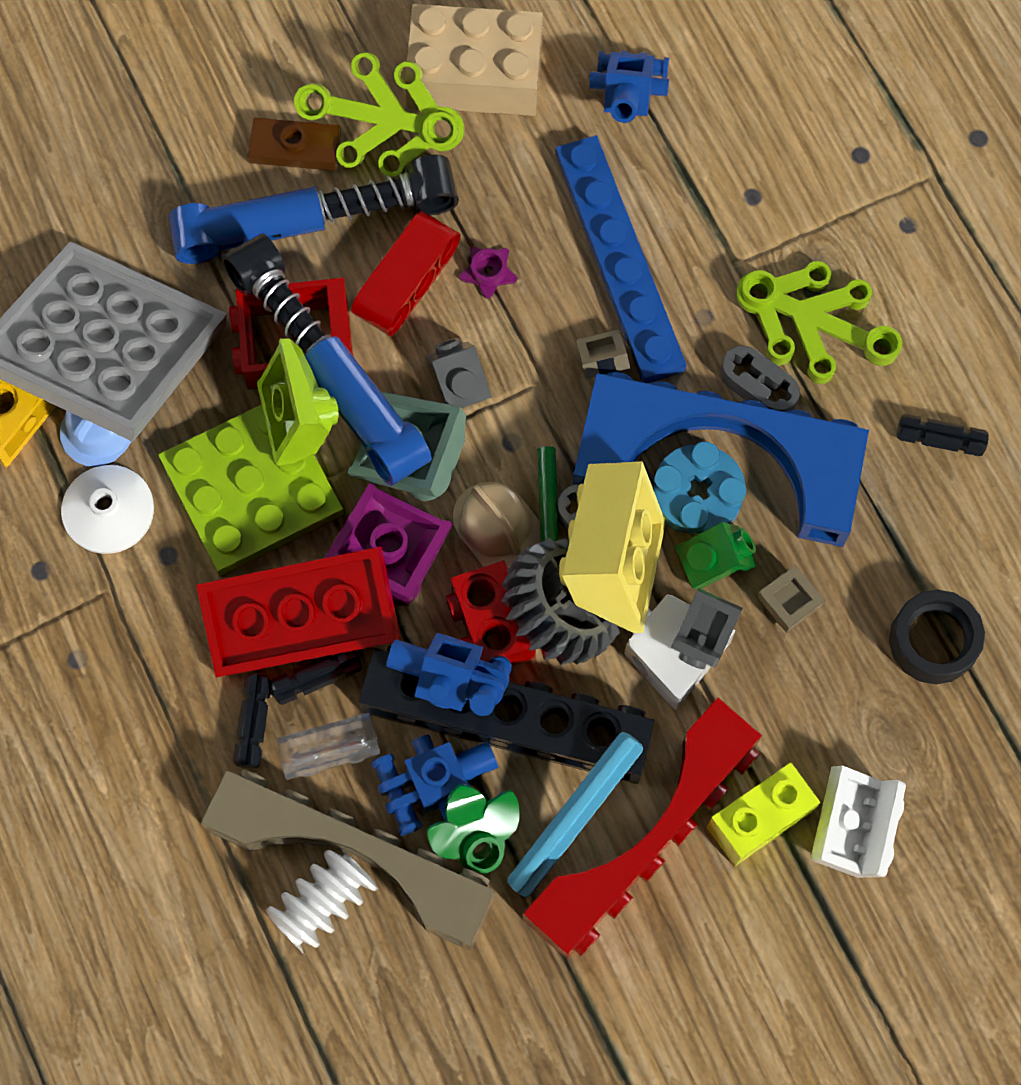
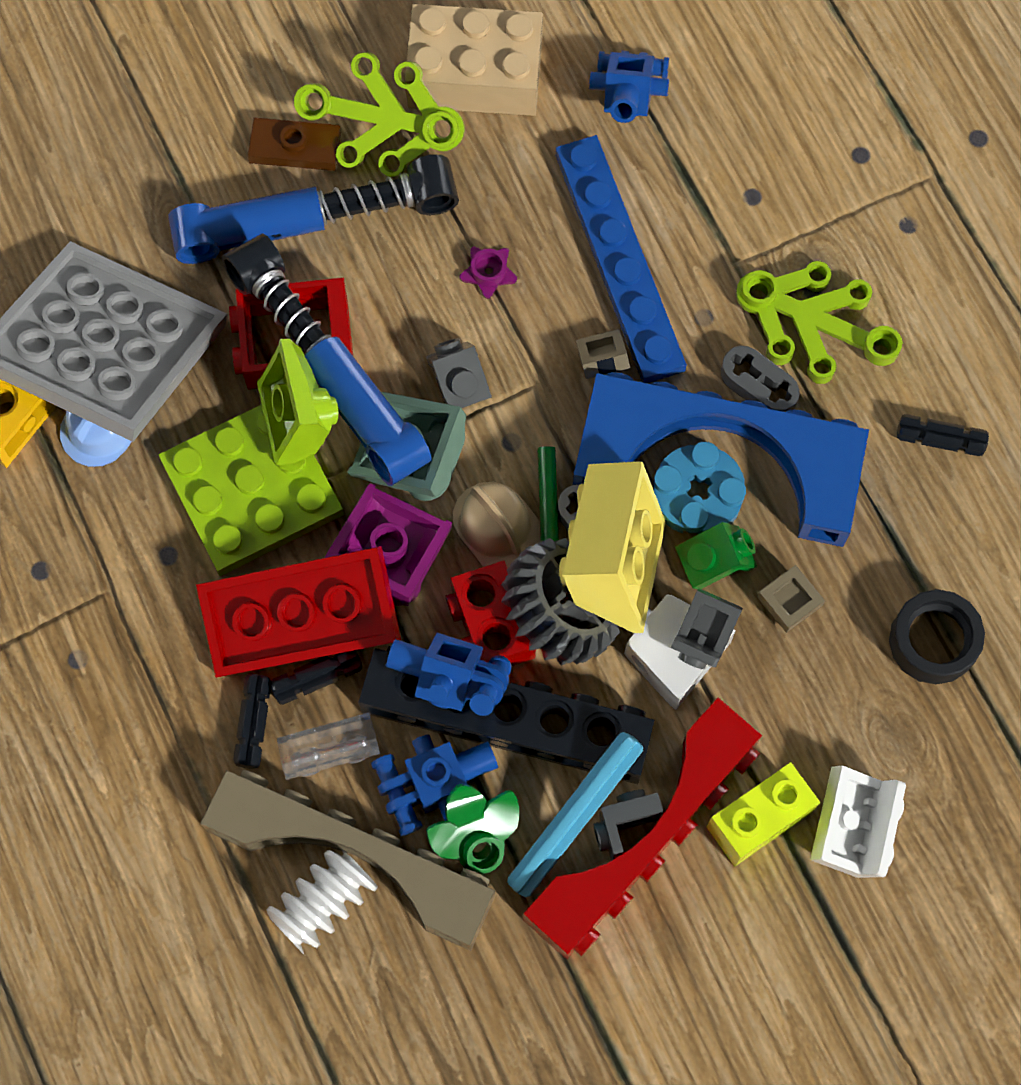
white dish [61,465,154,554] -> none
red beam [351,211,461,336] -> none
none -> dark grey bracket [593,789,663,861]

